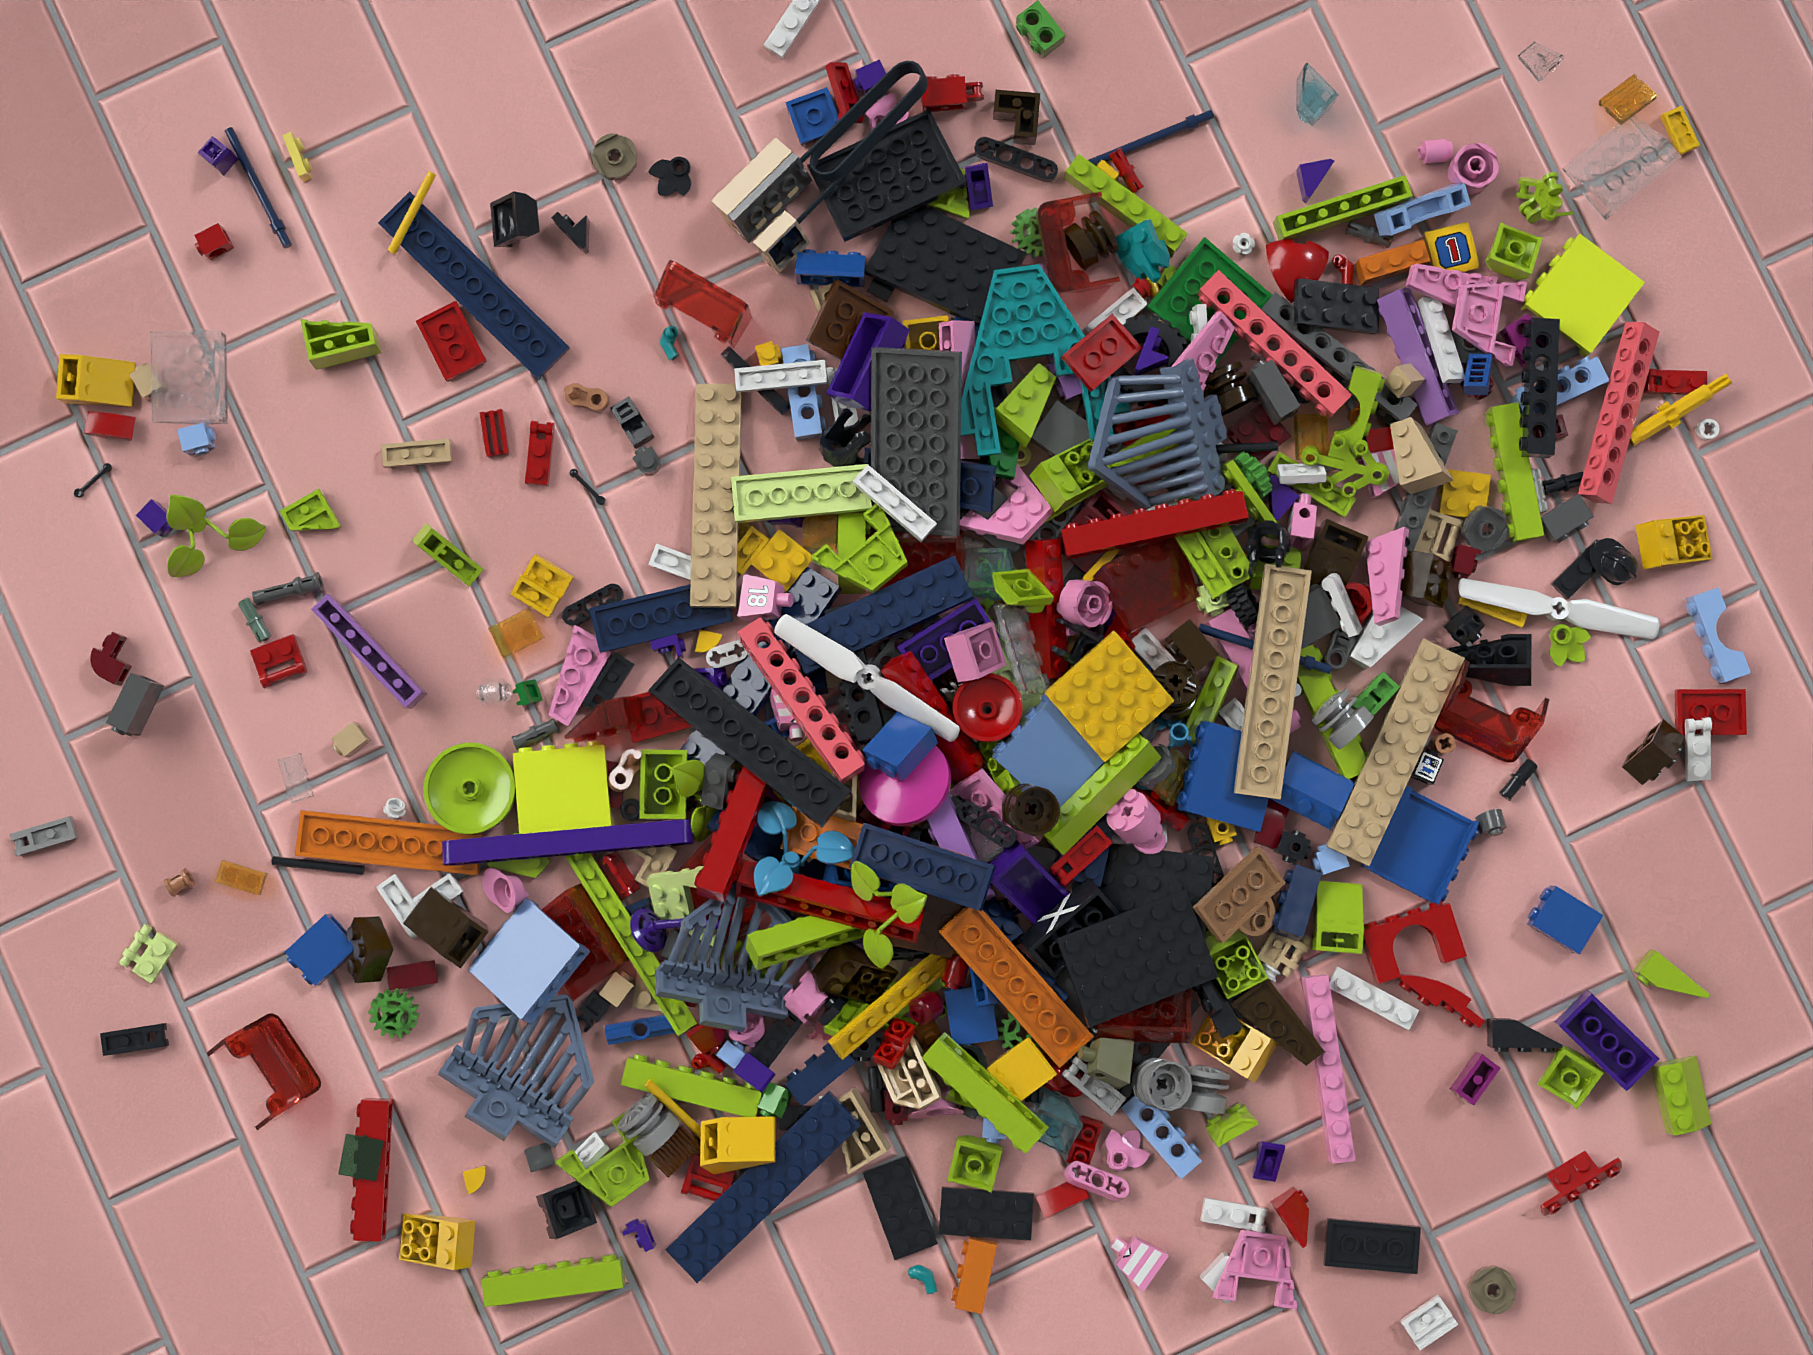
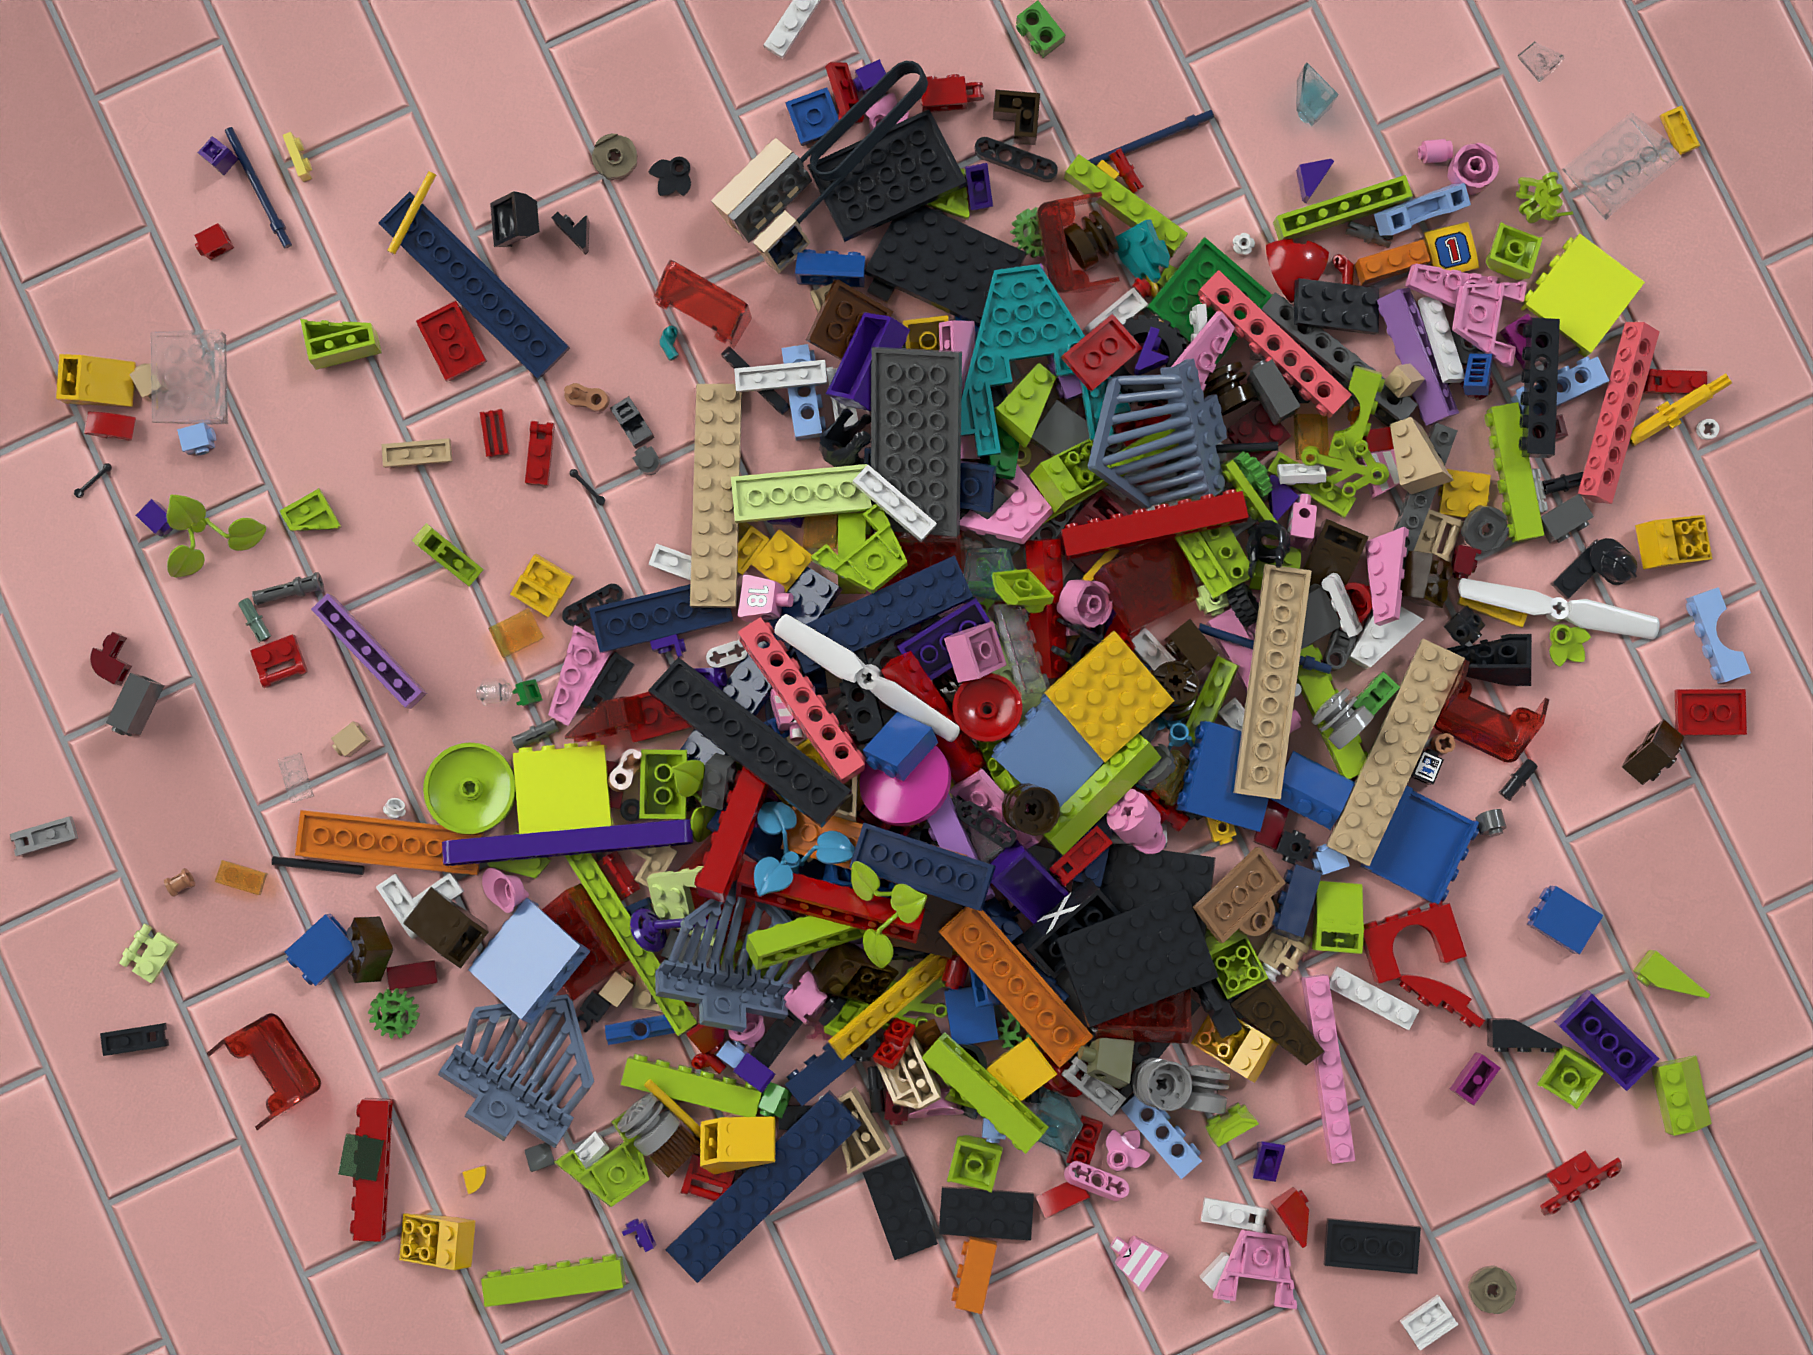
black brick [536,1181,597,1239] -> none
yellow tile [695,630,723,653] -> none
yellow brick [755,341,784,366] -> none
teal arm [908,1265,938,1294] -> none
dark red head [909,990,943,1025] -> none
black beam [1187,823,1224,887] -> none
clear yellow plate [1599,74,1657,125] -> none
white plate [1685,717,1712,781] -> none

